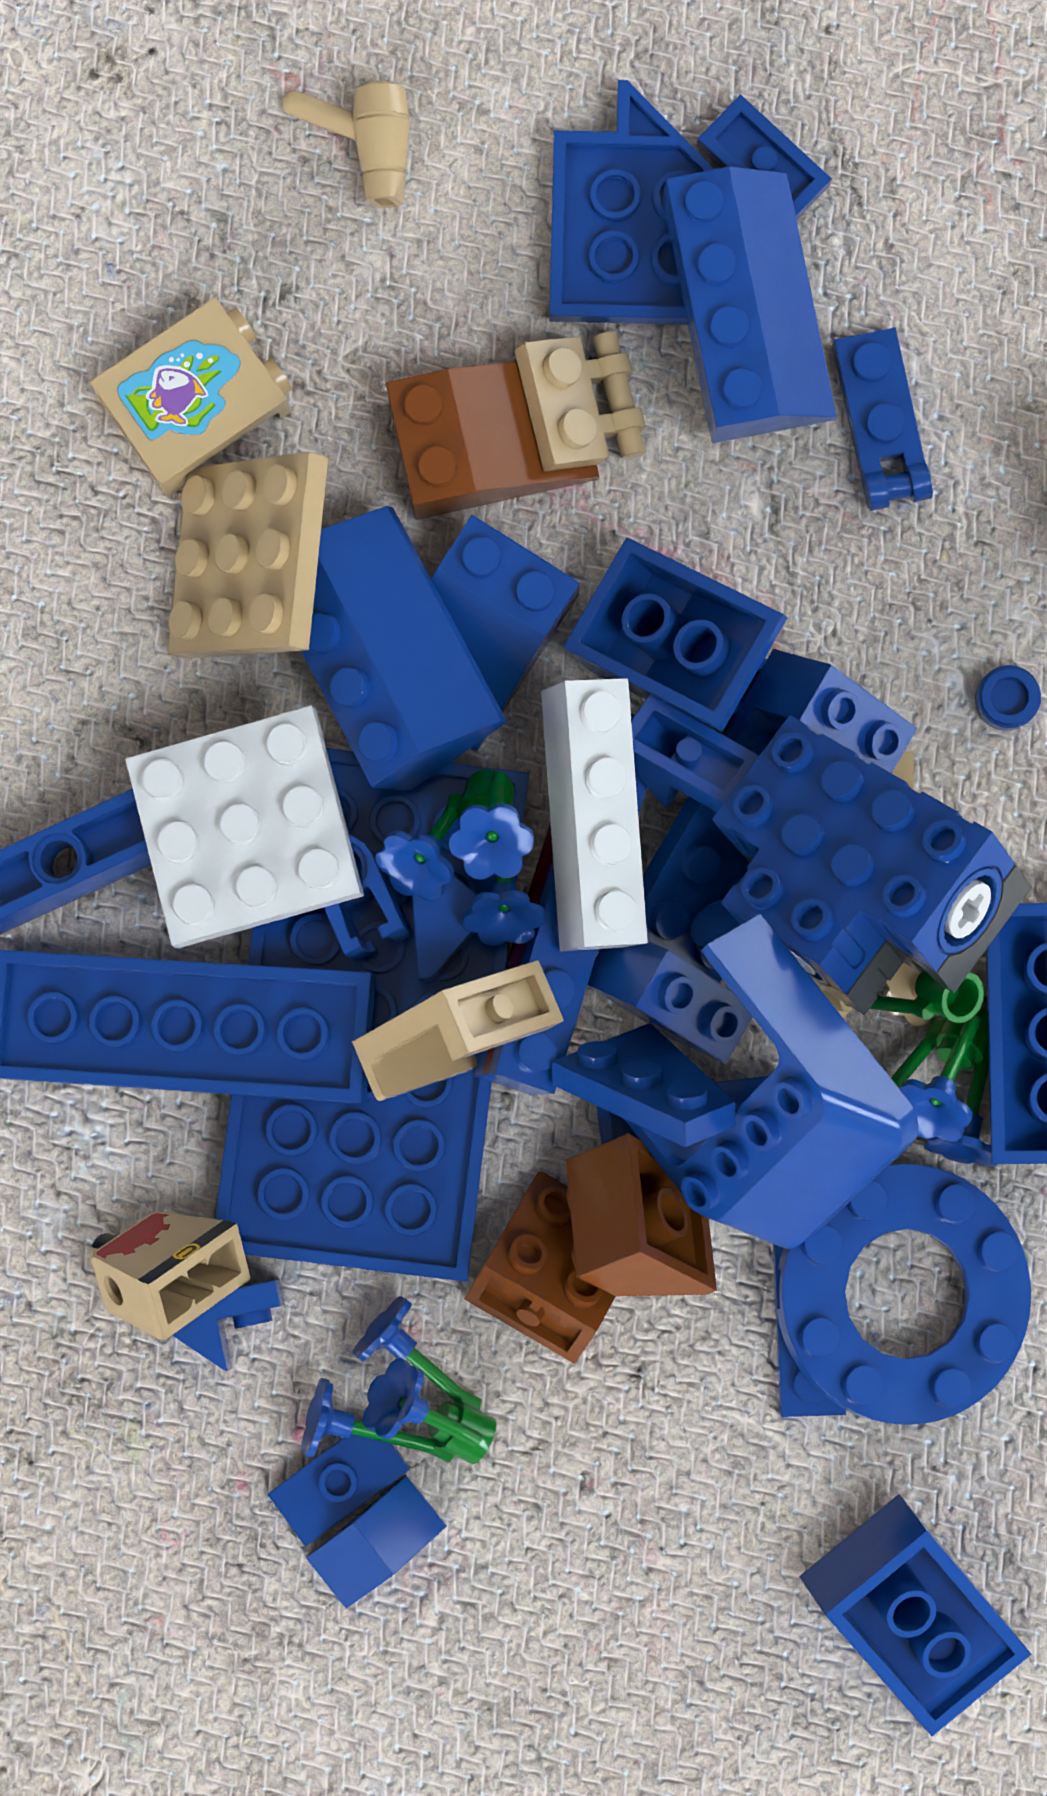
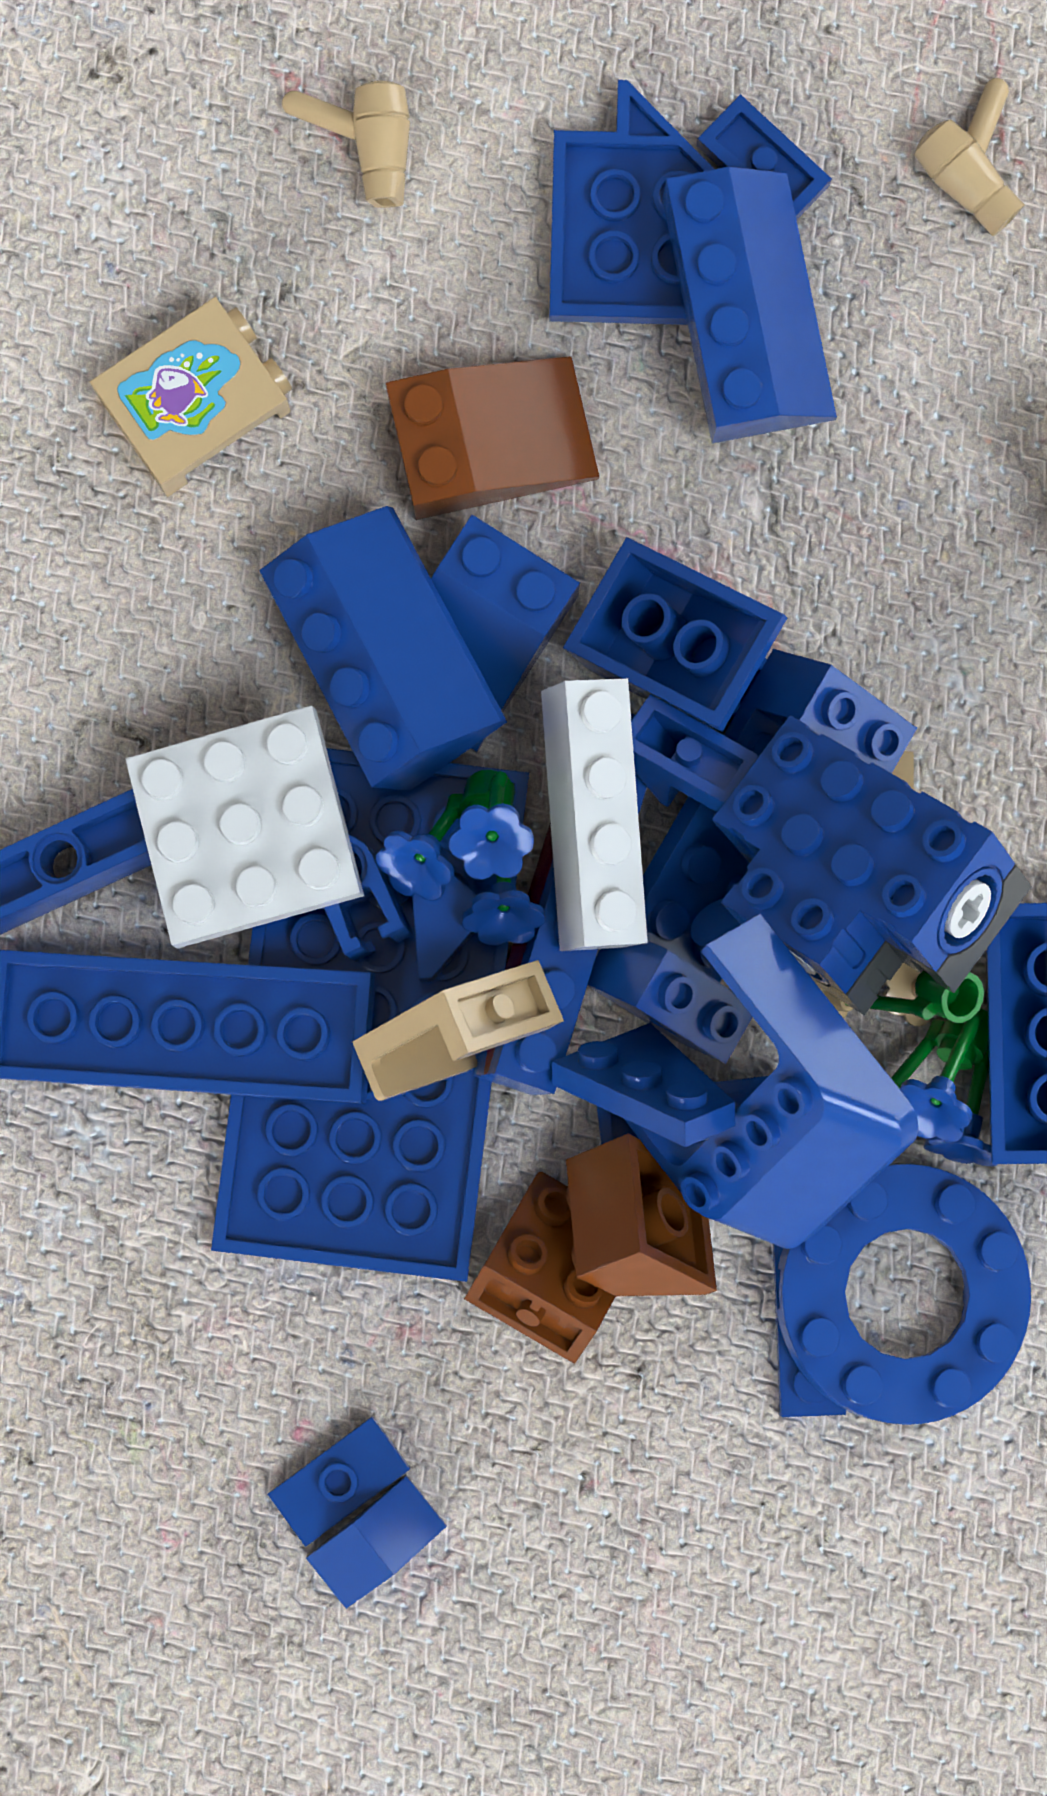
tan torso [90,1211,251,1341] -> none
tan plate [167,452,329,659] -> none
blue slope [172,1279,285,1371] -> none
plant [301,1296,497,1465] -> none
tan plate [514,331,646,472] -> none
blue slope [799,1494,1032,1736] -> none
blue plate [832,327,933,511] -> none
blue tile [975,665,1041,731] -> none
none -> tan piece [914,78,1025,237]

